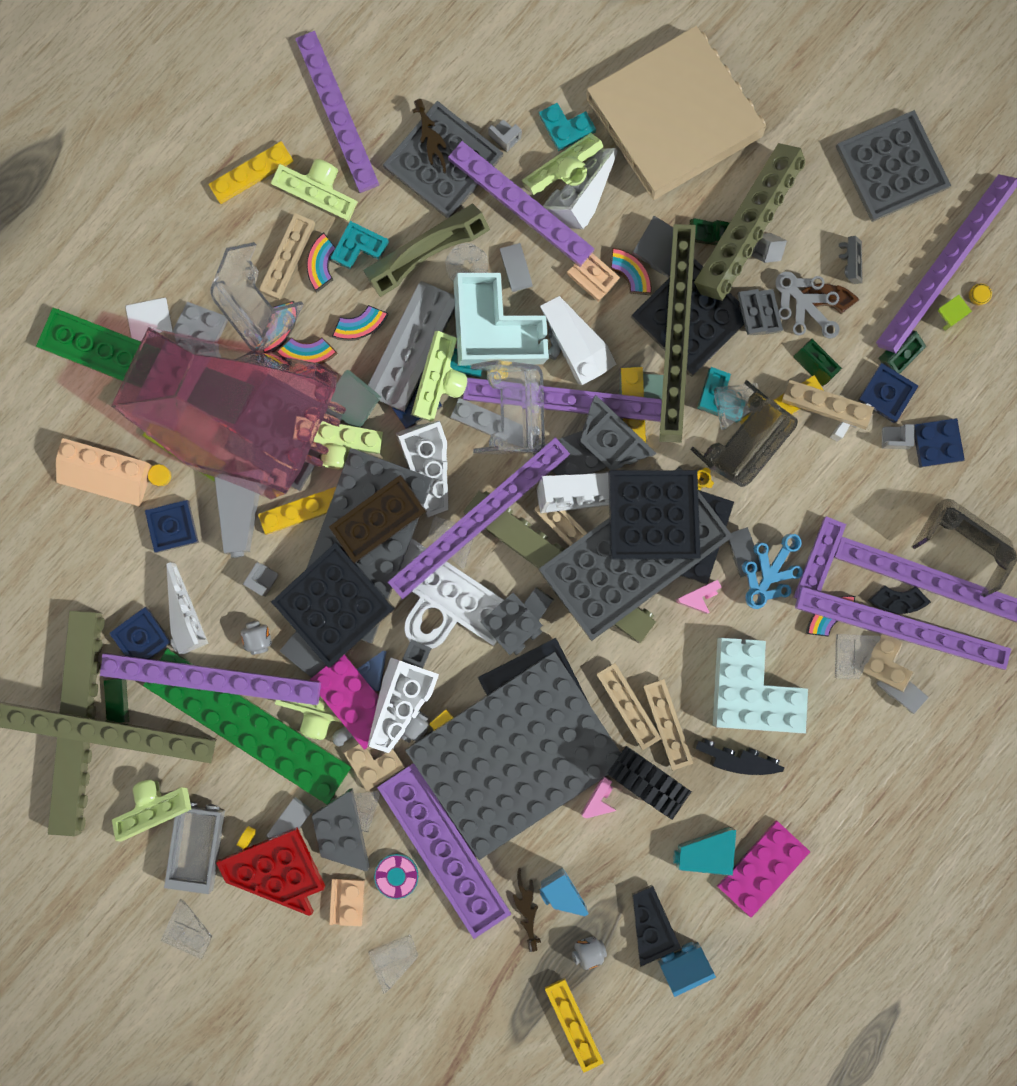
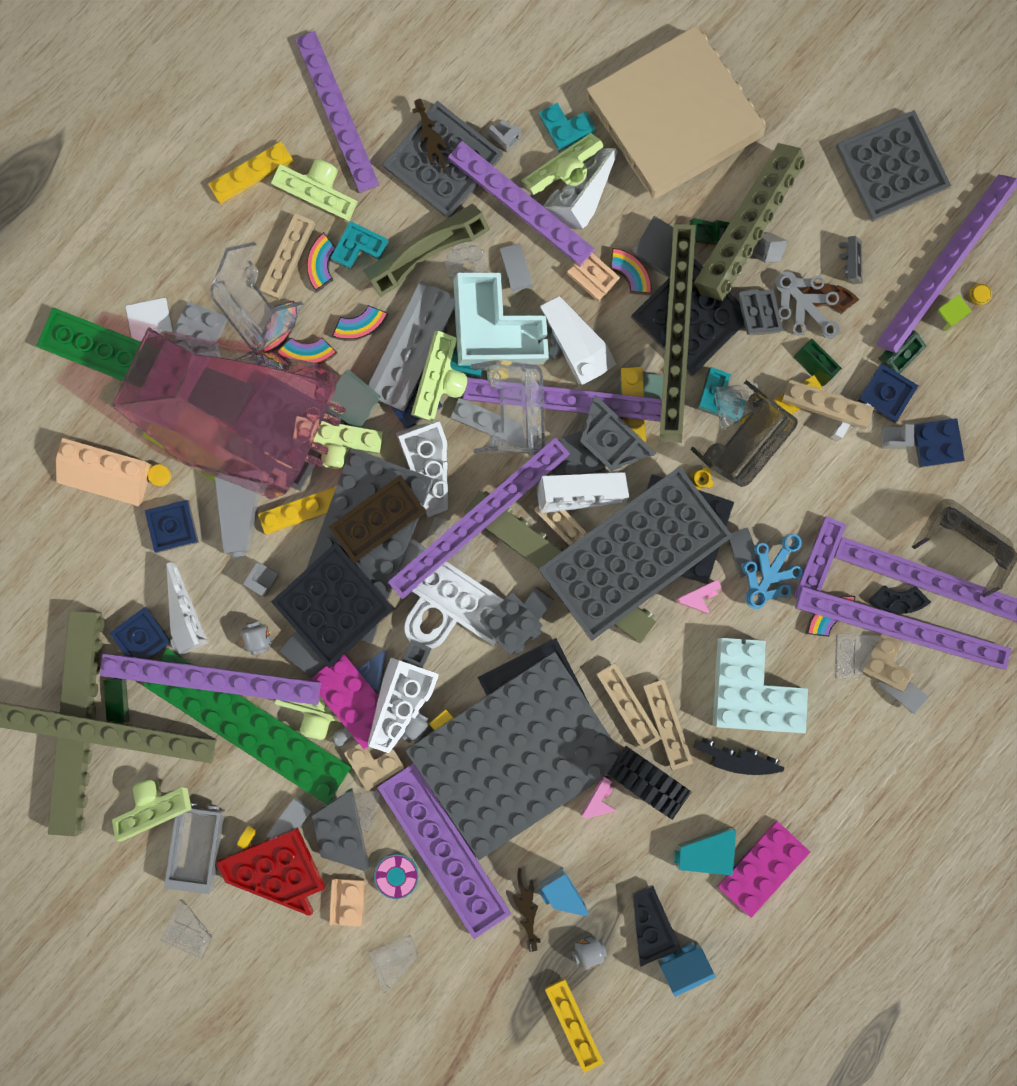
black plate [608,470,701,560] -> none

